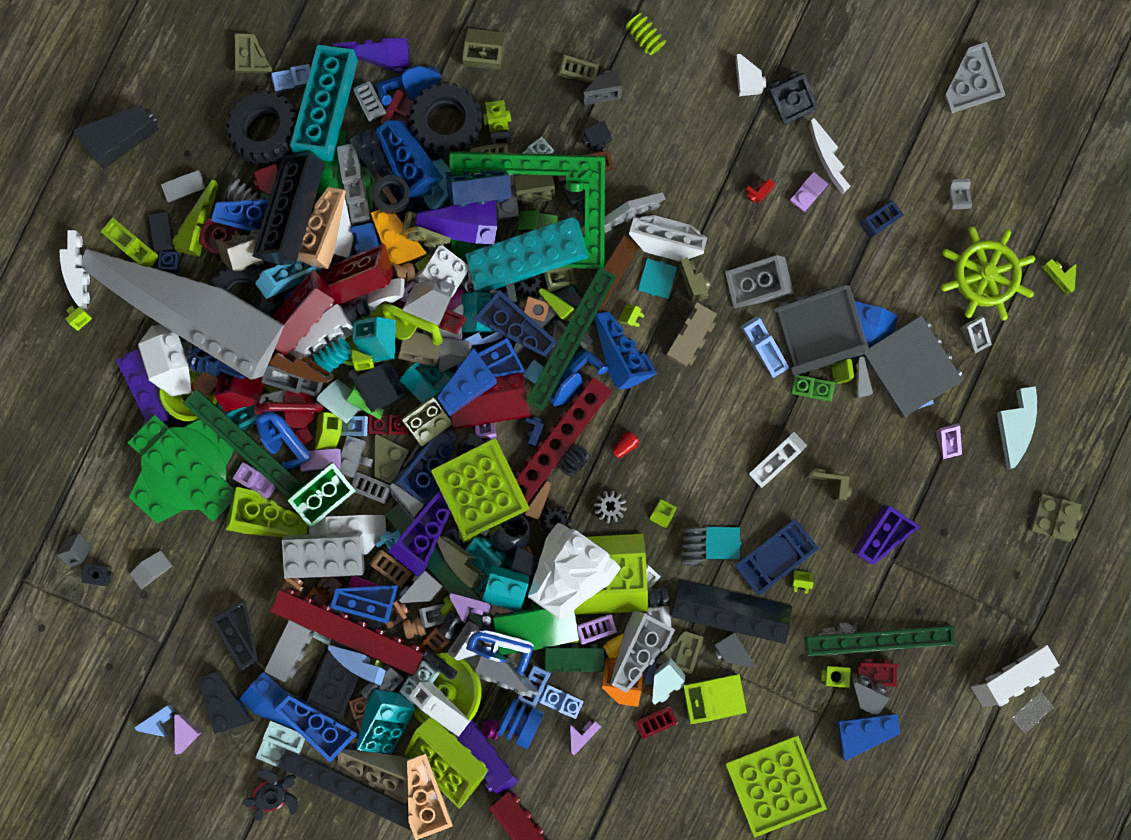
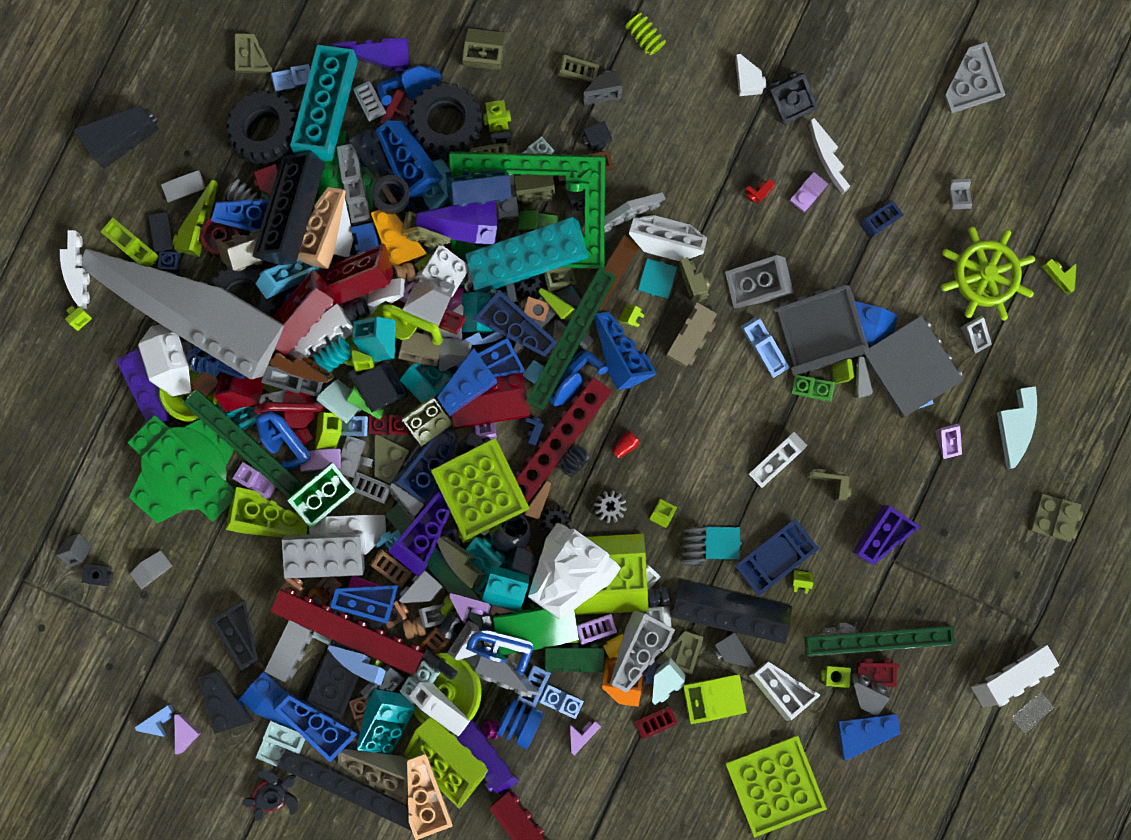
none -> white wedge [749,662,820,721]

